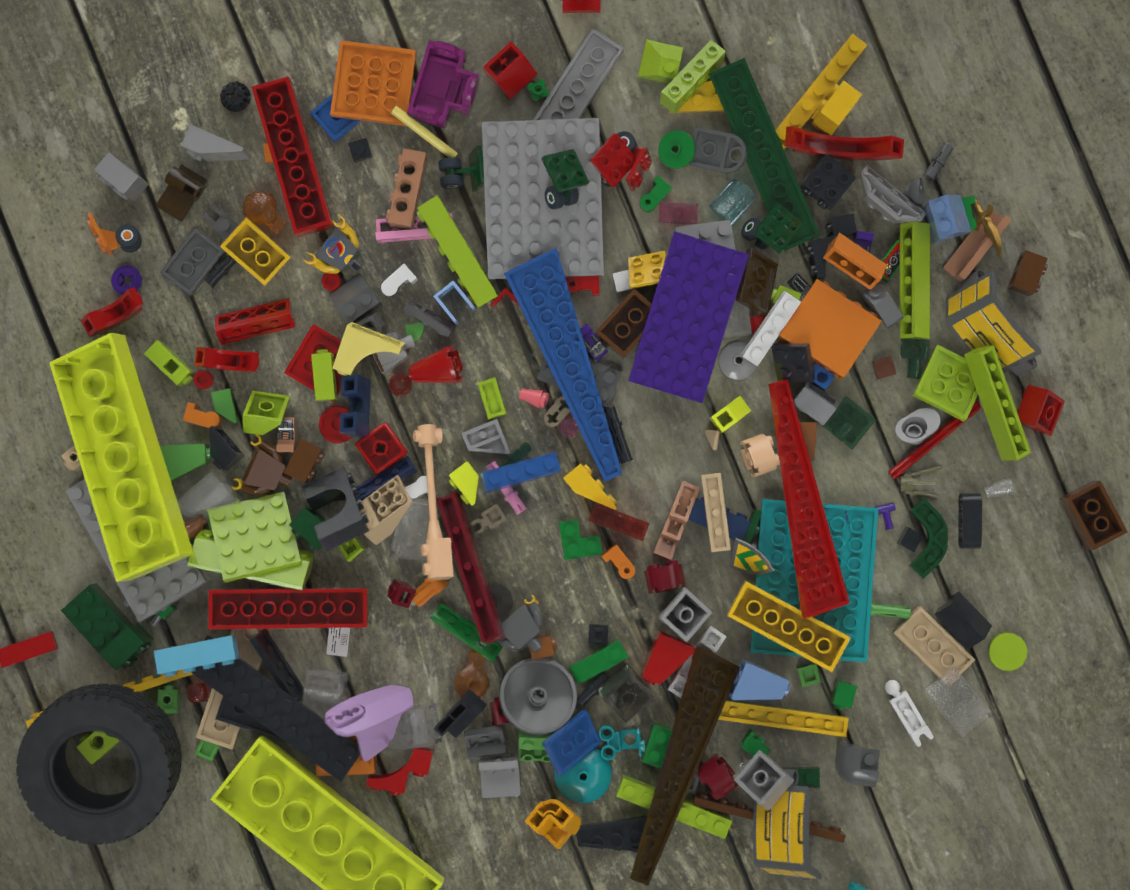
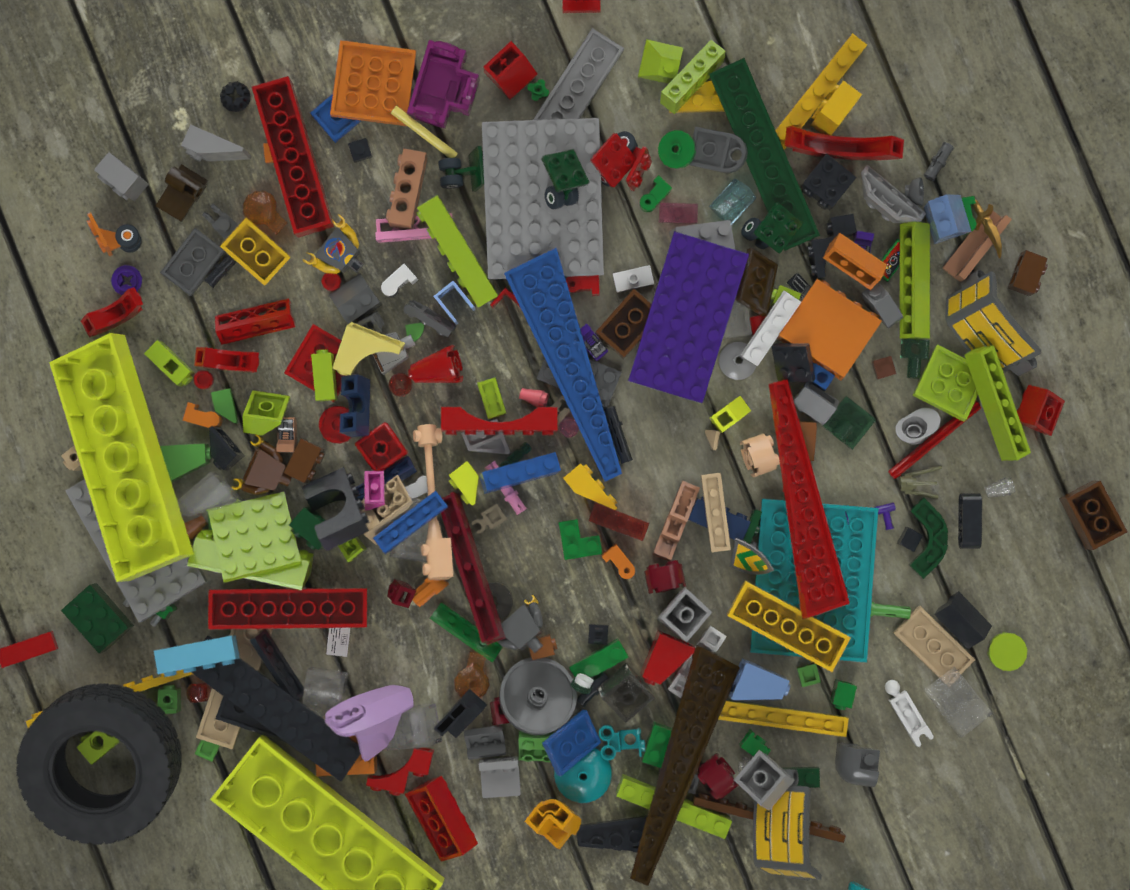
dark green brick [100,623,154,670] -> none
yellow plate [628,251,666,288] -> none
none -> dark pink slope [364,471,385,511]
none -> blue plate [373,491,448,554]
none -> red slope [405,775,478,862]
none -> red arch [441,407,557,436]
none -> piece [570,673,594,694]

